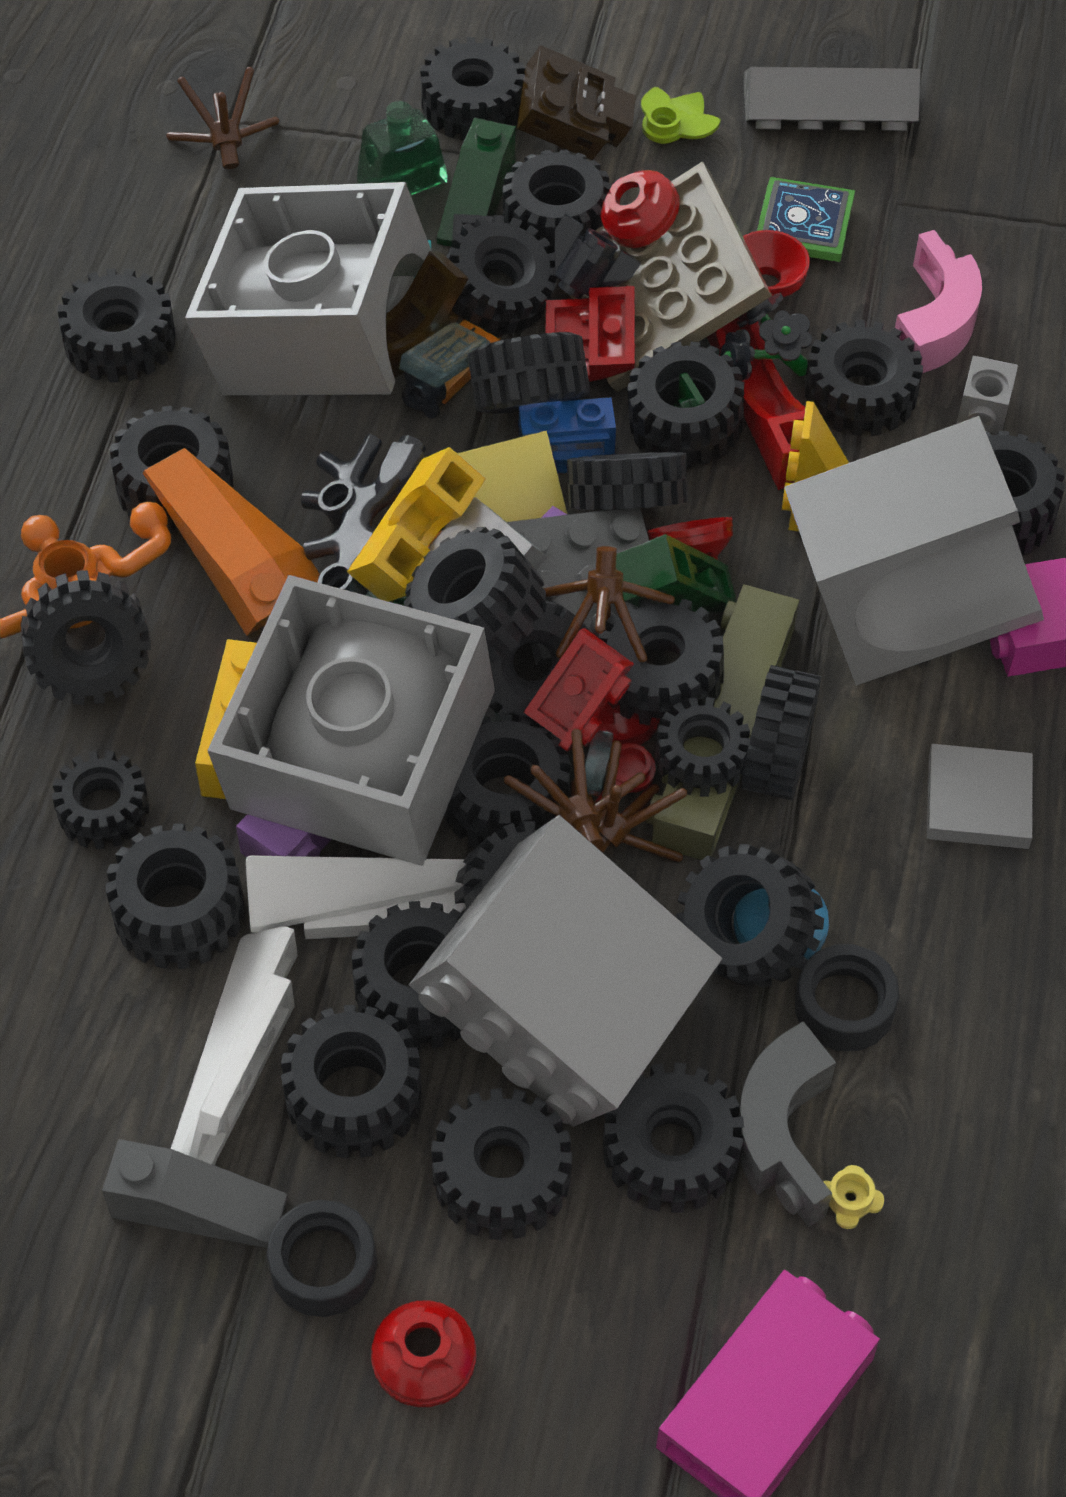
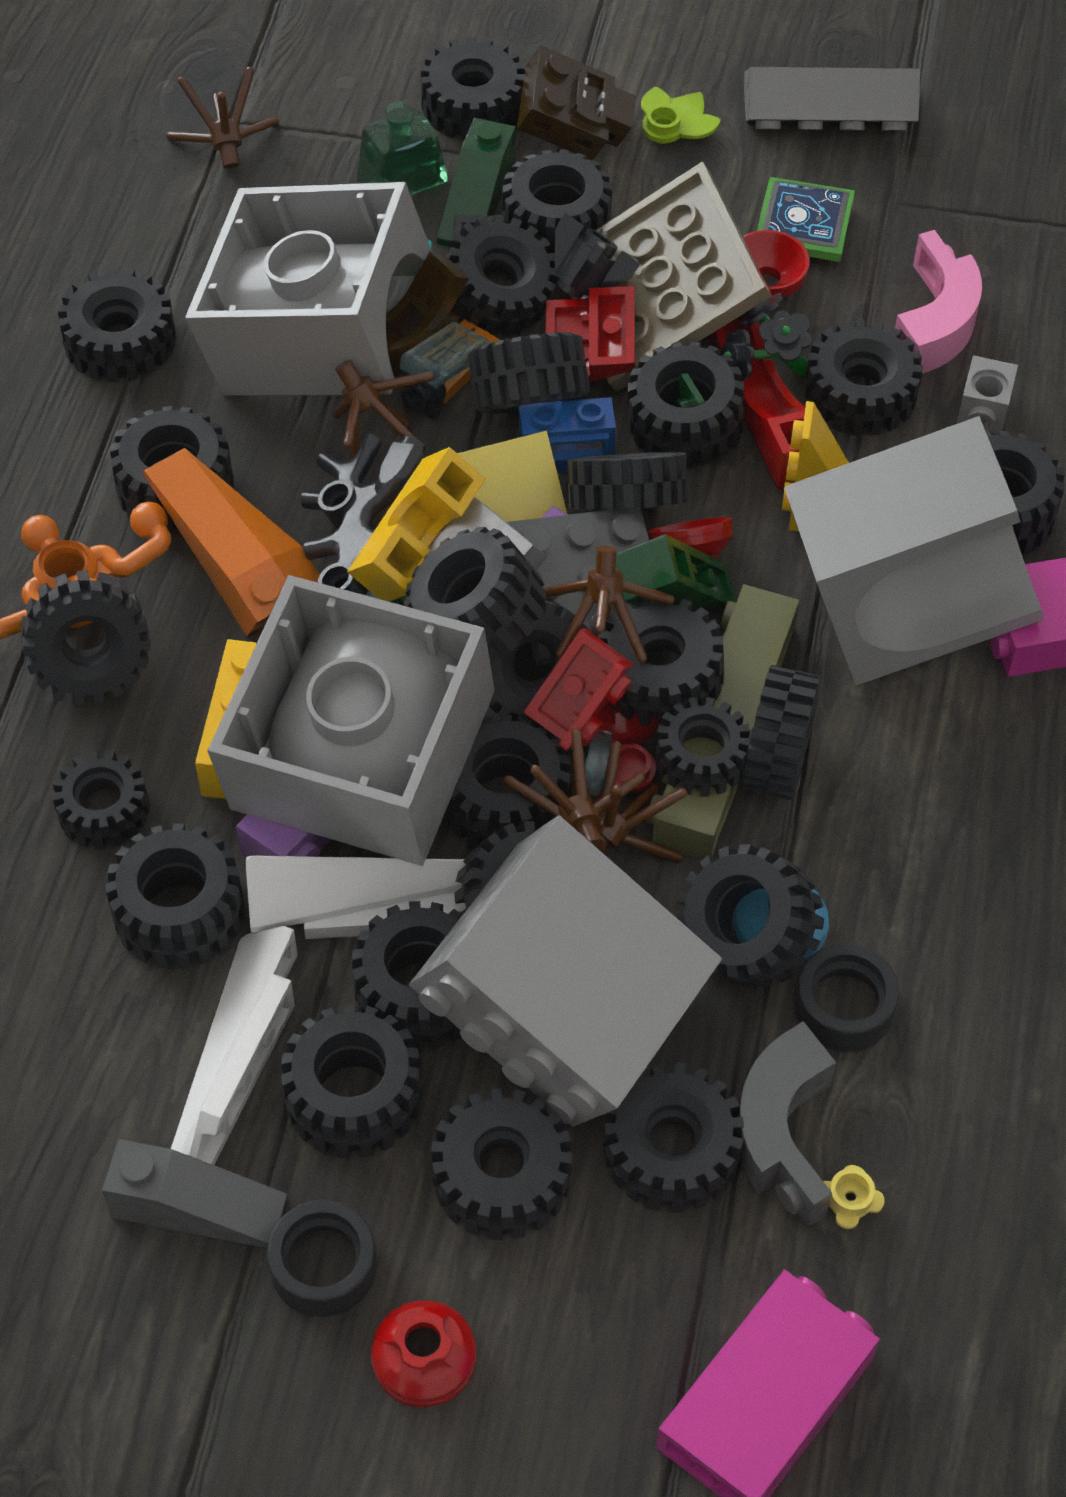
red piece [601,170,680,248] -> none
light grey tile [926,744,1033,849] -> none
none -> reddish brown plant [333,360,434,460]

